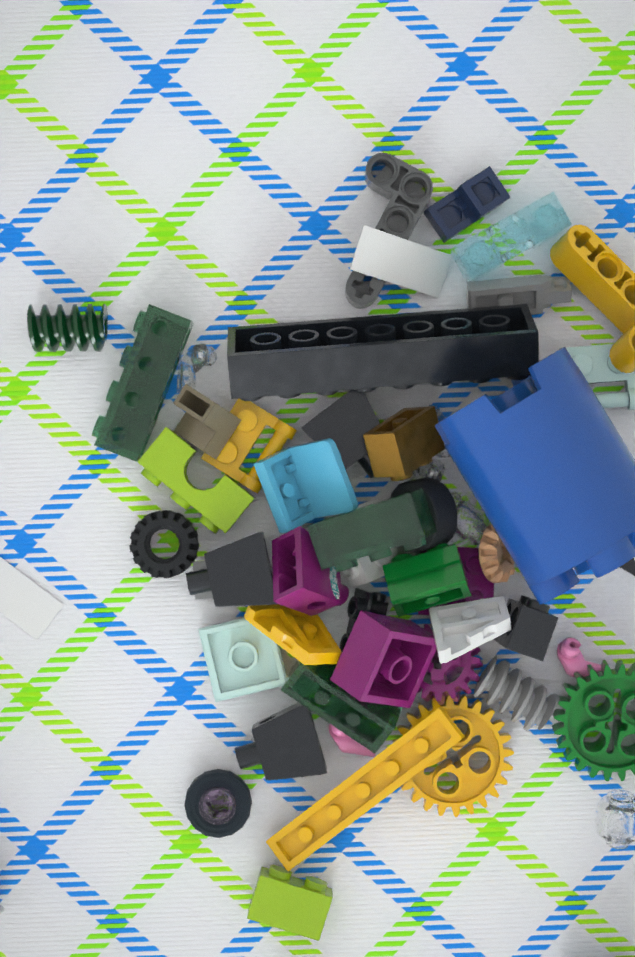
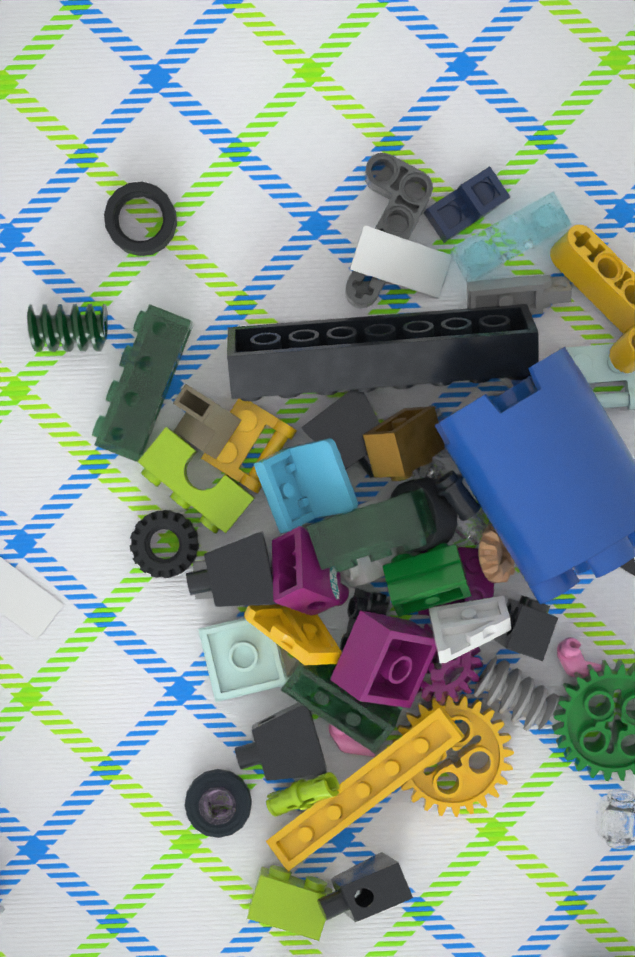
clear arm [177,344,217,393] -> none
none -> black tyre [104,181,177,256]
none -> lime pin [266,772,340,817]
none -> black torso [317,852,413,922]
none -> black pin [435,470,481,521]

